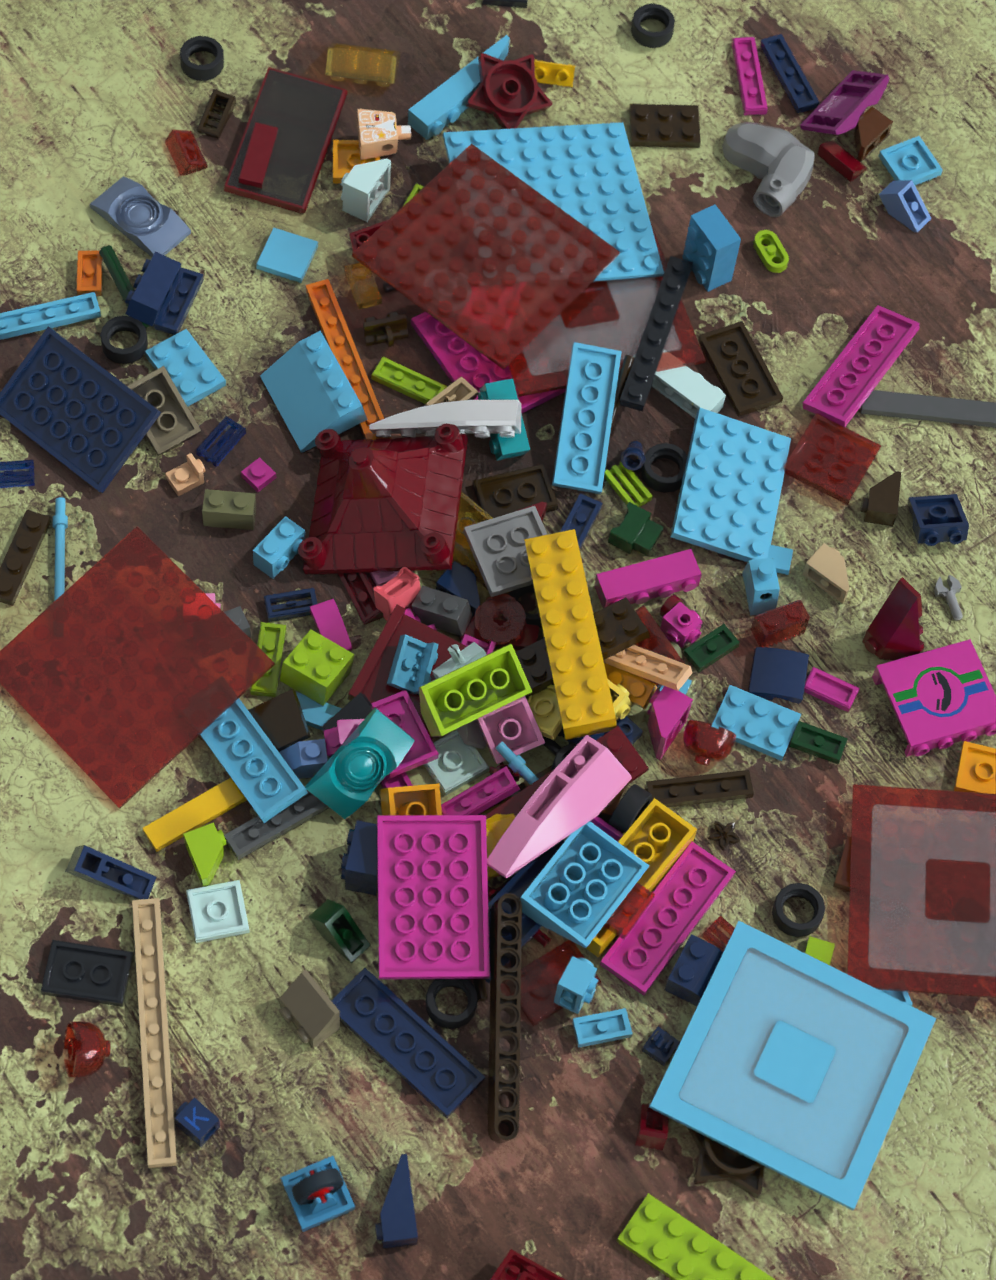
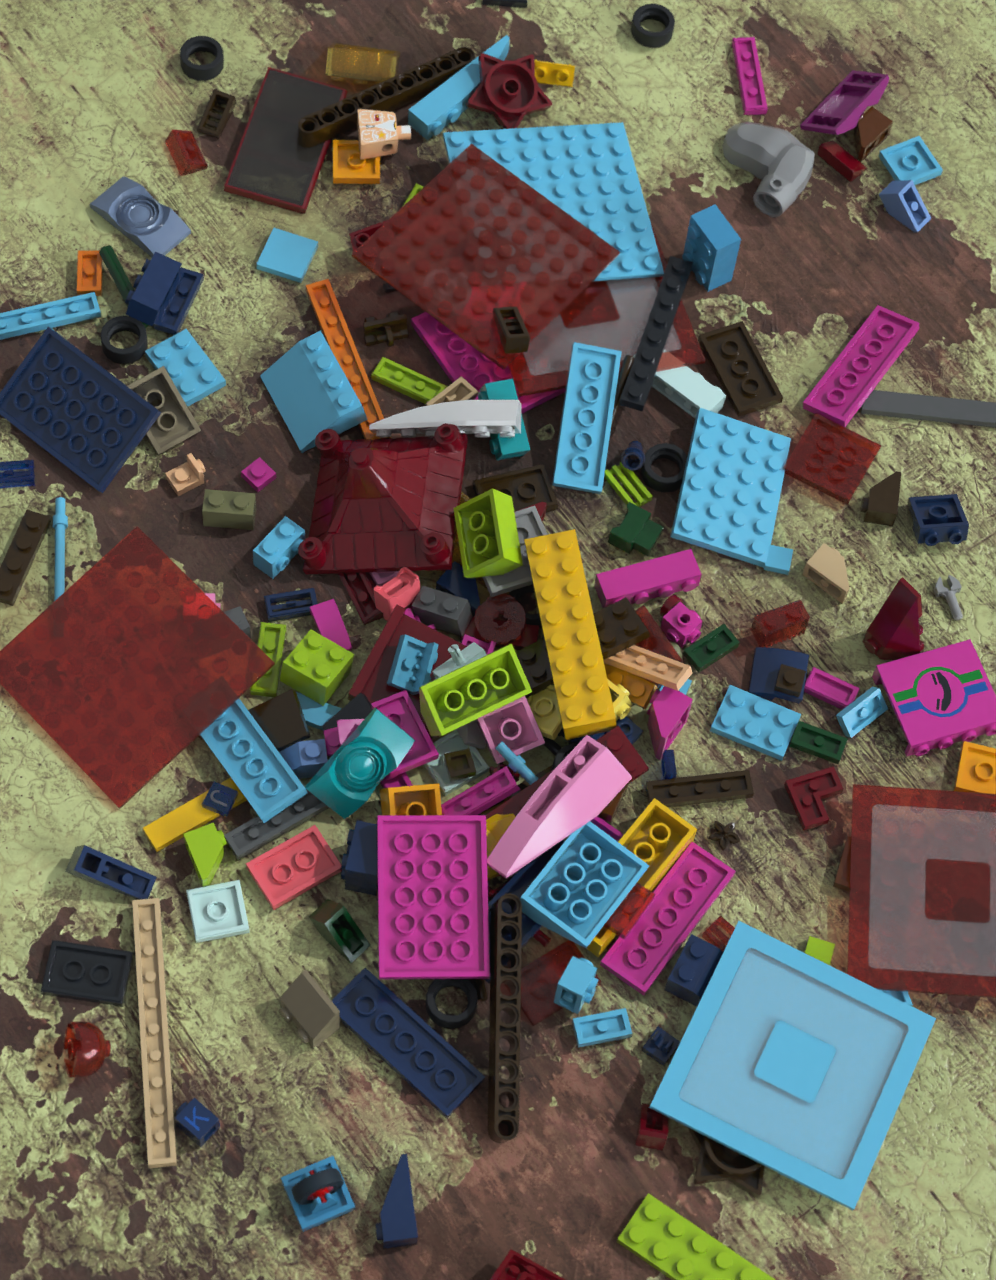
clear blue tile [196,416,246,467] -> none
dark red tile [239,122,278,188] -> none
light aqua slope [341,159,391,222] -> none
clear yellow plate [344,260,382,310] -> none
dark blue plate [560,493,603,550] -> none
black tyre [608,784,652,835] -> none
dark brown plate [629,104,701,148] -> none
clear red cylinder [683,720,737,766] -> none
medium azure torso [742,558,780,616] -> none
lime plate [753,230,789,273] -> none
dark blue plate [760,34,819,114] -> none
black tyre [772,883,825,937] -> none
none -> clear blue tile [202,781,238,817]
none -> coral plate [246,825,342,910]
none -> dark brown beam [297,47,475,148]
none -> dark brown plate [444,748,476,782]
none -> lime slope [453,488,523,578]
none -> dark brown slope [493,306,530,354]
none -> clear blue tile [661,750,677,779]
none -> dark brown plate [774,664,806,698]
none -> dark red plate [784,766,843,831]
none -> medium azure plate [836,686,888,738]

